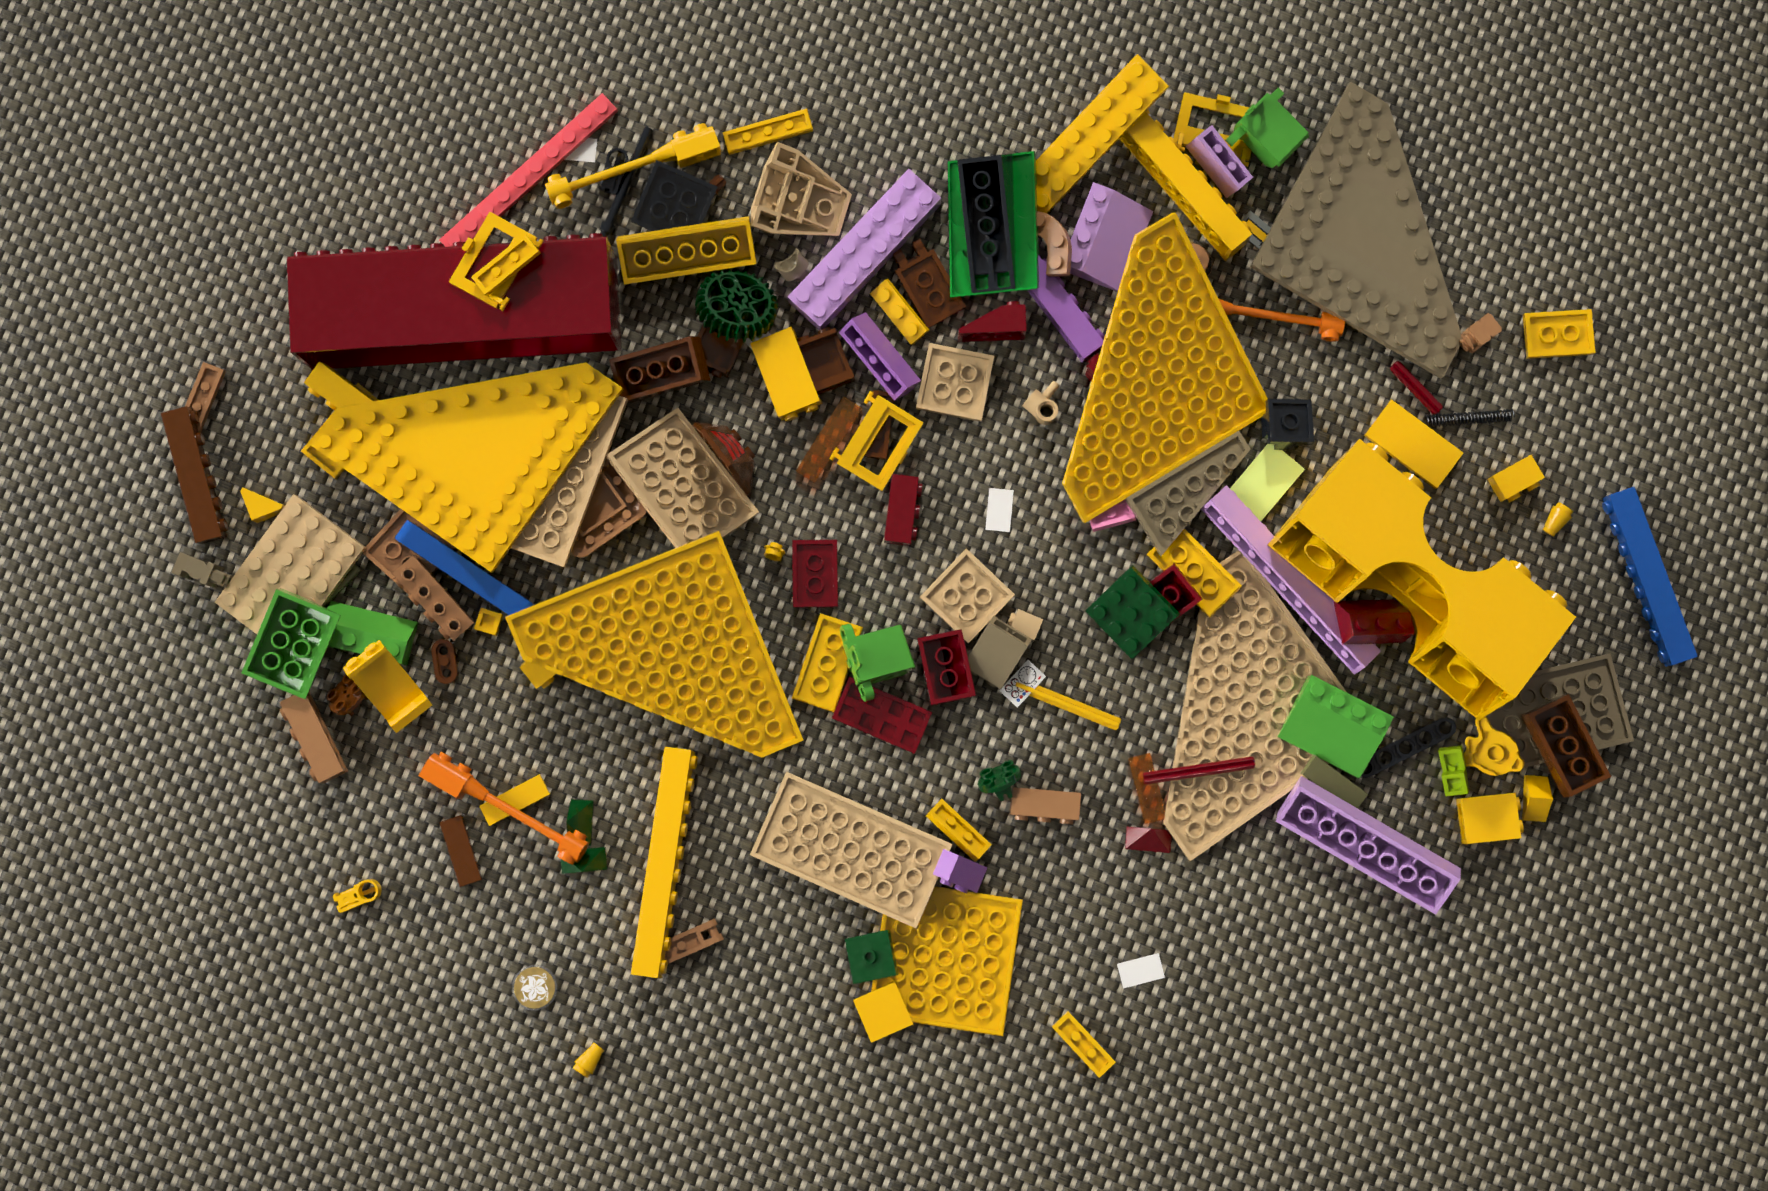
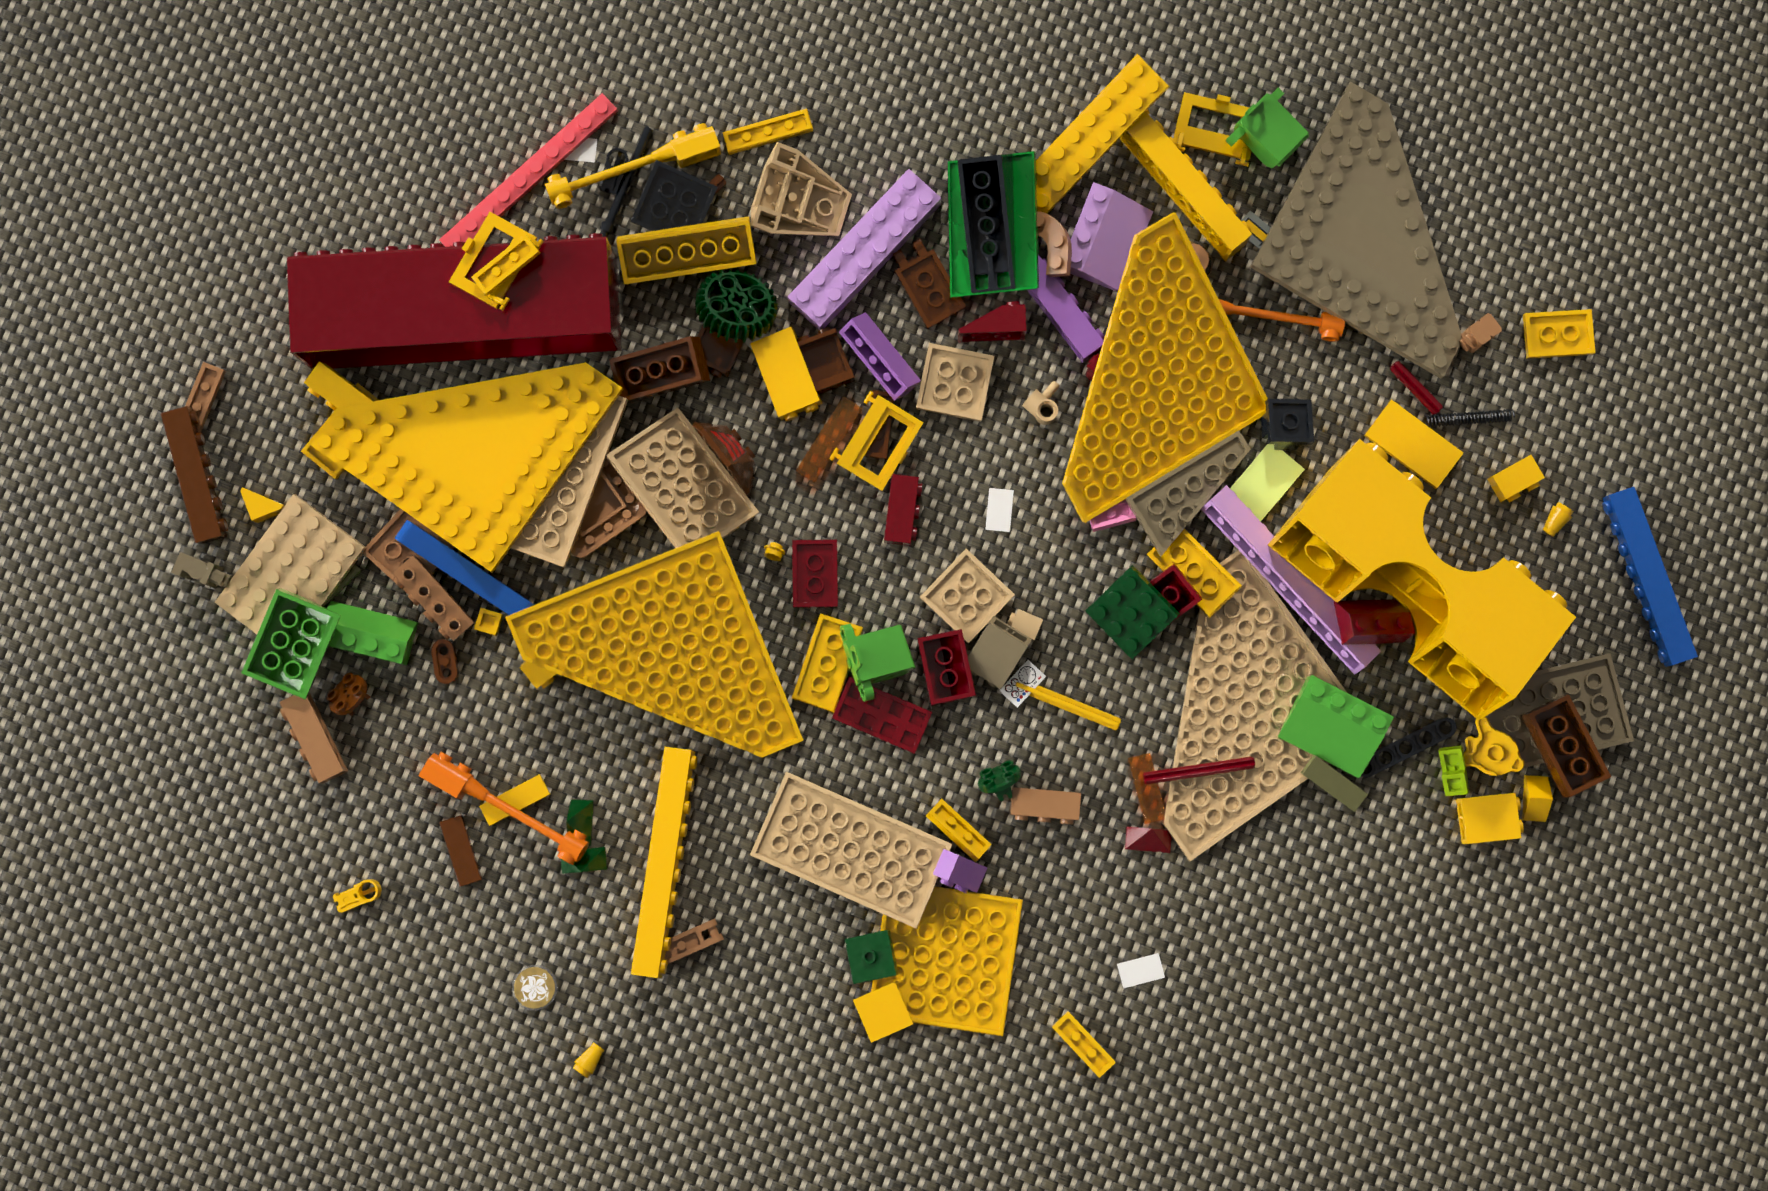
yellow panel [343,640,432,733] -> none
dark tan piece [775,248,809,282] -> none
yellow plate [870,279,929,345] -> none
lavender brick [1186,125,1253,198] -> none
lavender brick [1276,776,1461,915] -> none

